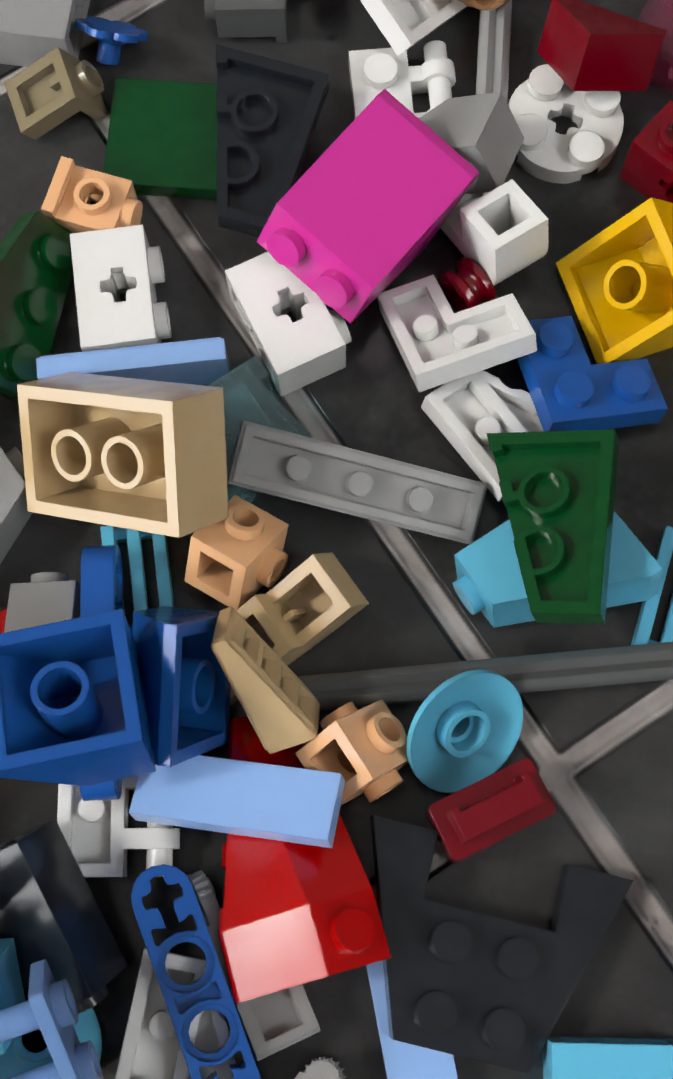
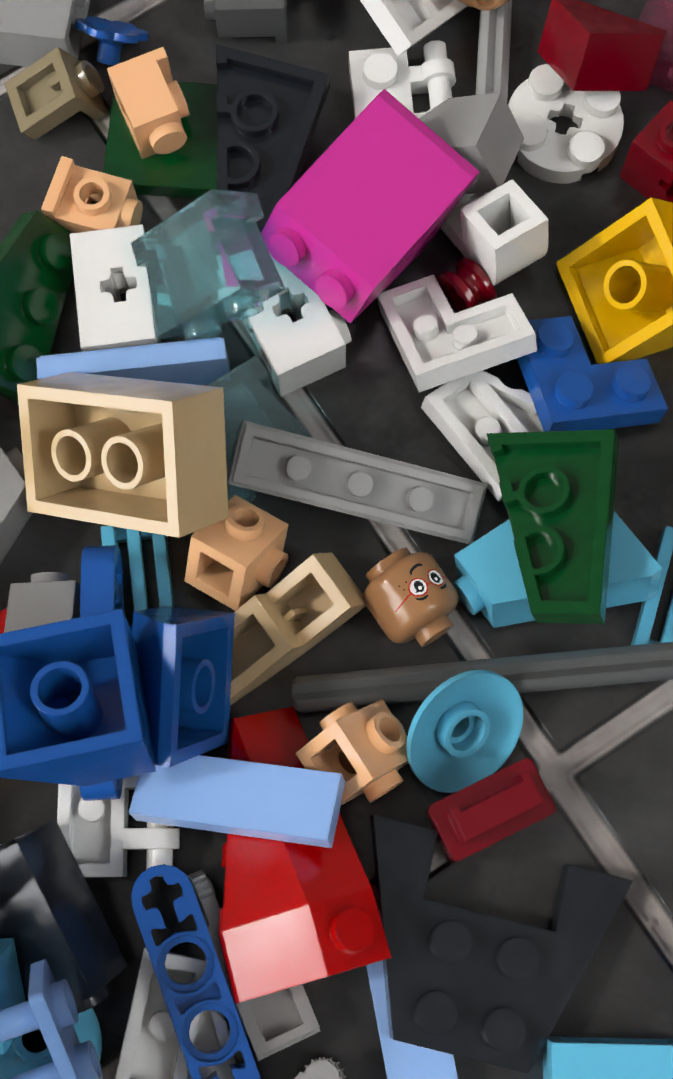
tan slope [211,607,320,754] -> none
none -> light nougat brick [107,47,189,159]
none -> clear light blue hips [131,189,285,342]
none -> medium nougat head [363,547,459,647]

